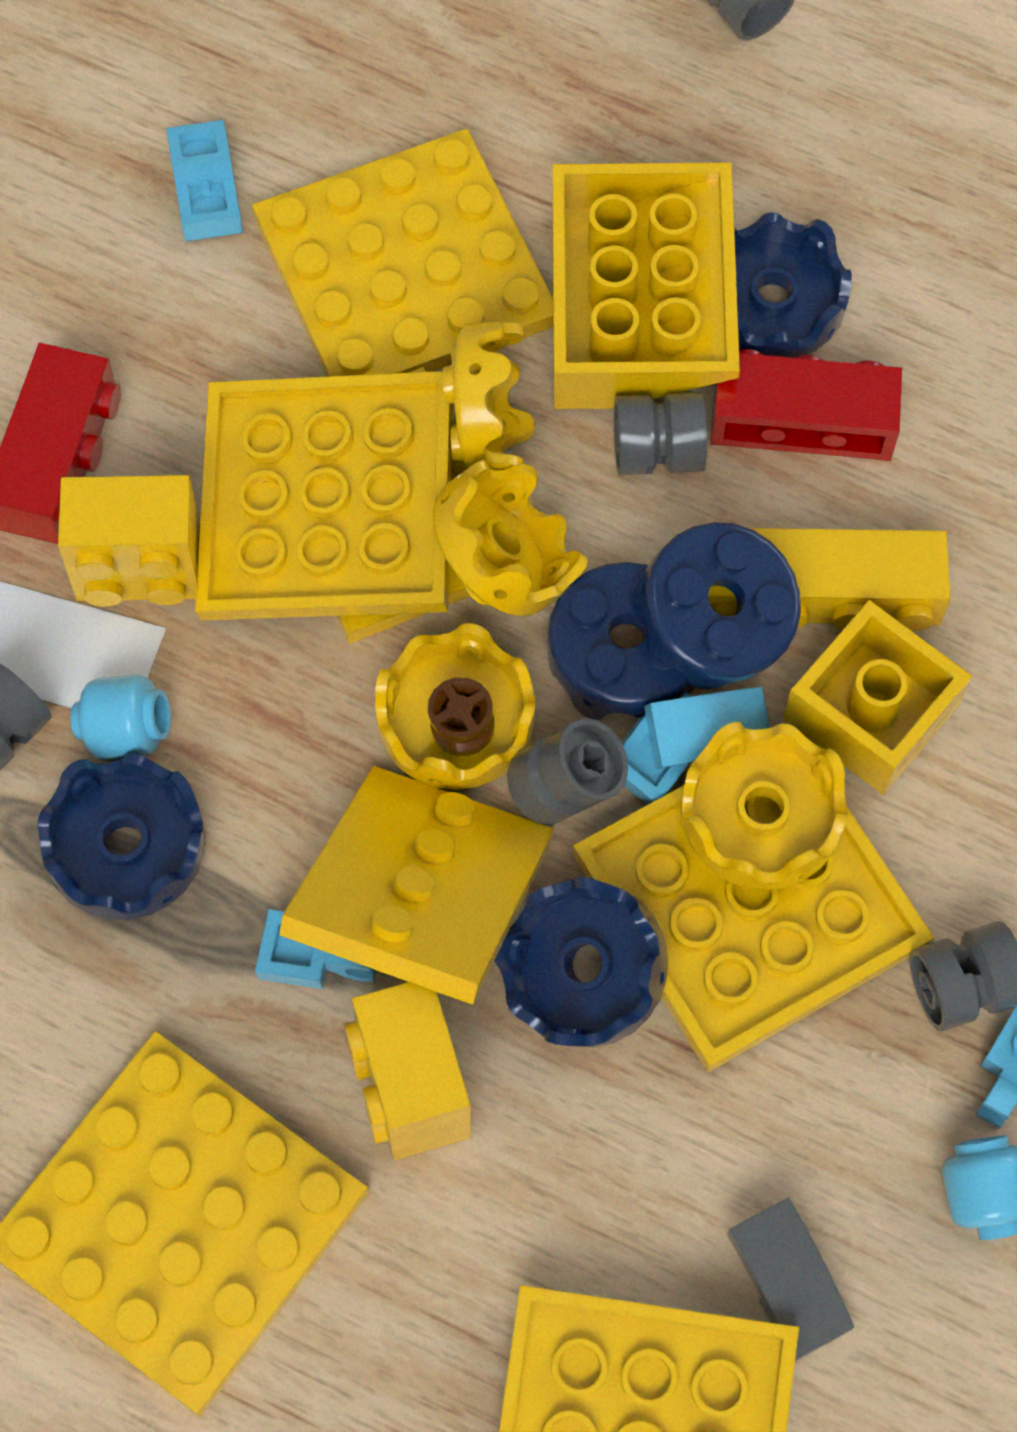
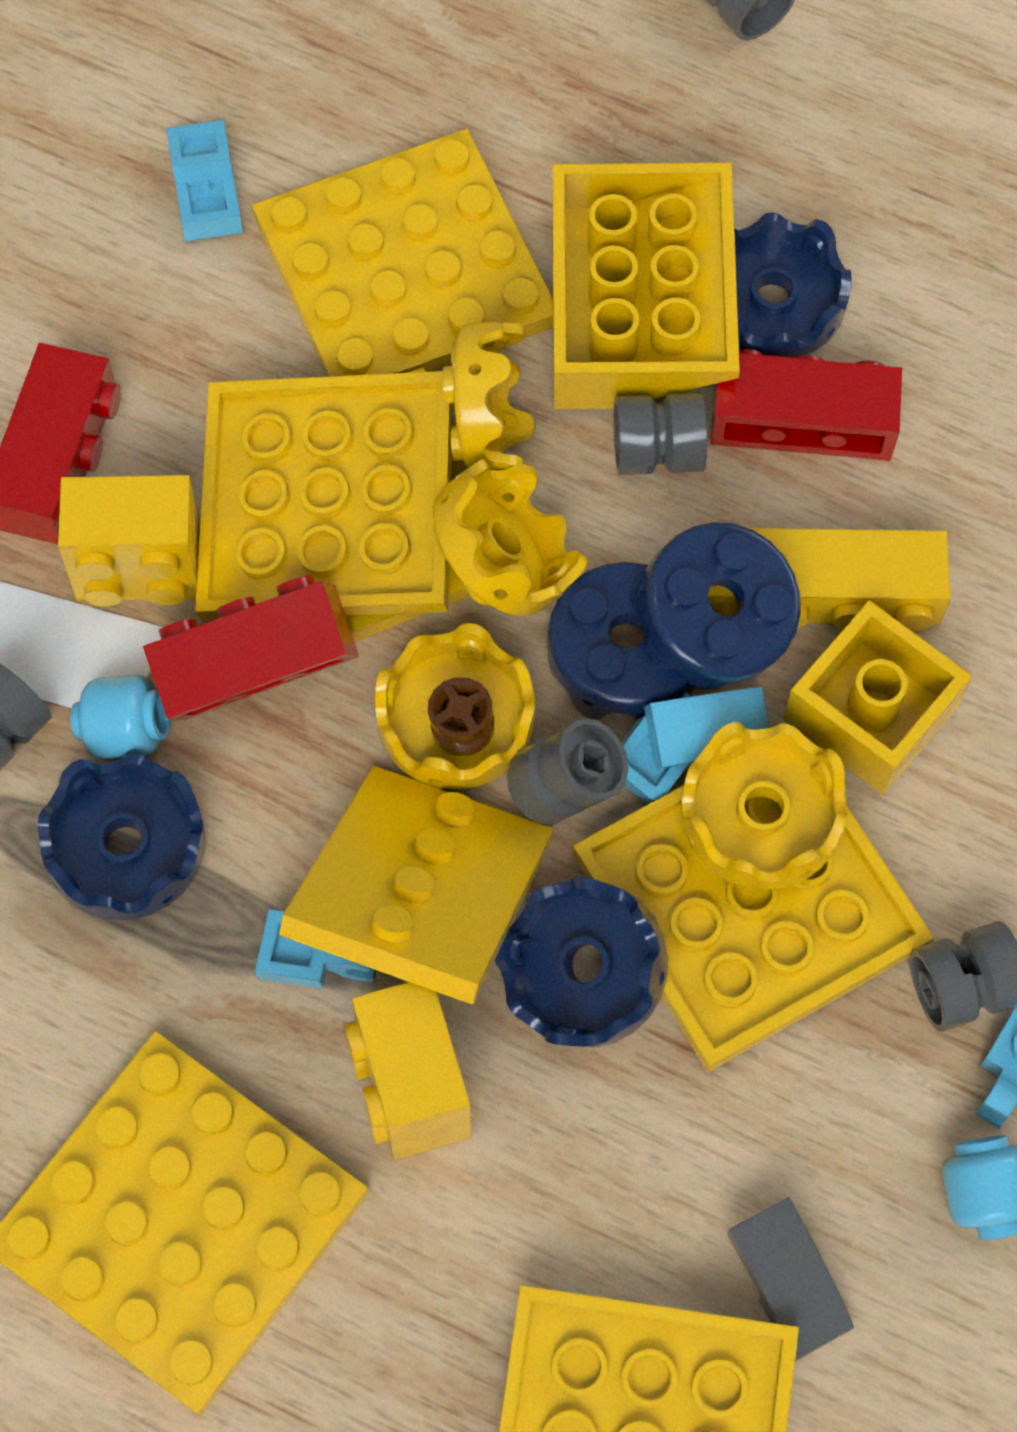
none -> red brick [143,575,360,720]

